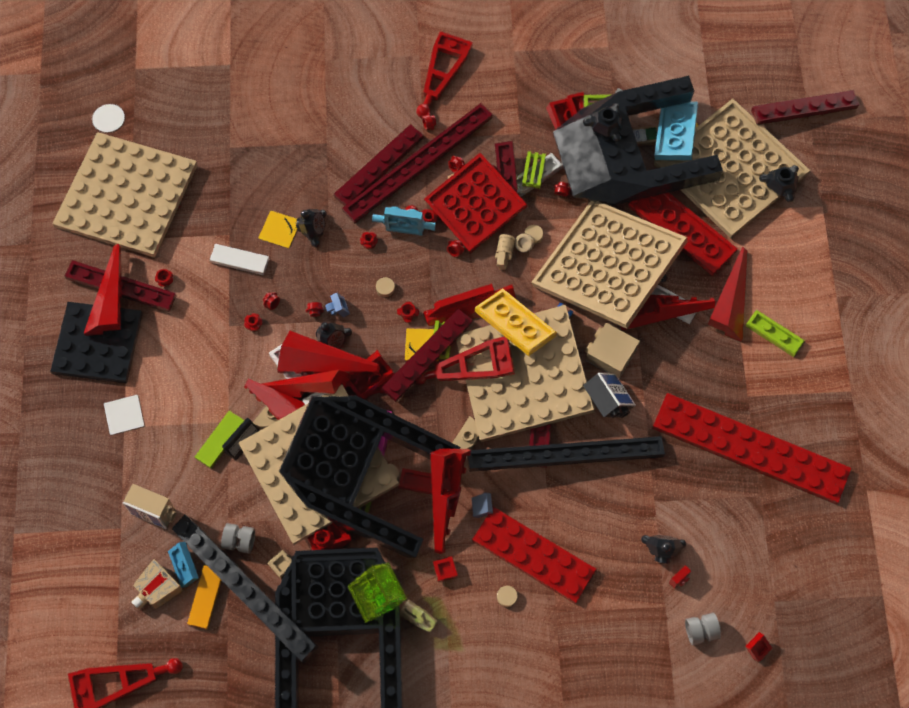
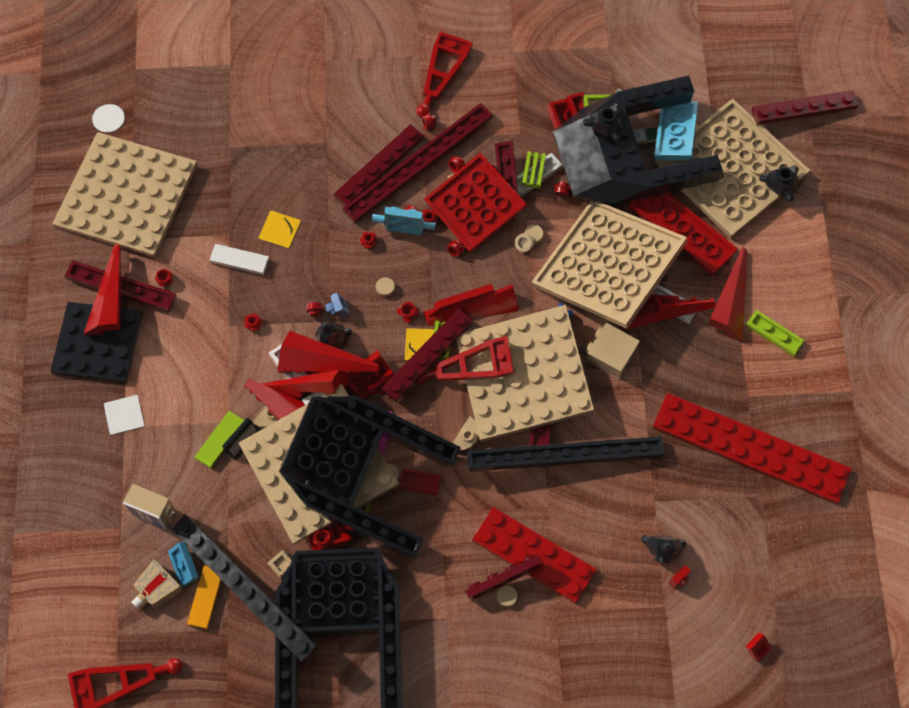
light grey wheel [221,523,256,554] -> none
red plate [263,292,280,310] -> none
black rock [296,209,327,248] -> none
clear neon green slope [348,562,407,623] -> none
tan hinge [400,600,437,632] -> none
red wedge [431,449,471,554] -> none
red plate [433,557,458,583] -> none
sand blue tile [472,493,493,518] -> none
yellow tile [475,288,557,356] -> none
tan hinge [495,234,515,270] -> none
black piece [583,373,635,418] -> none
light grey wheel [685,613,721,645] -> none
none -> dark red plate [465,555,545,601]

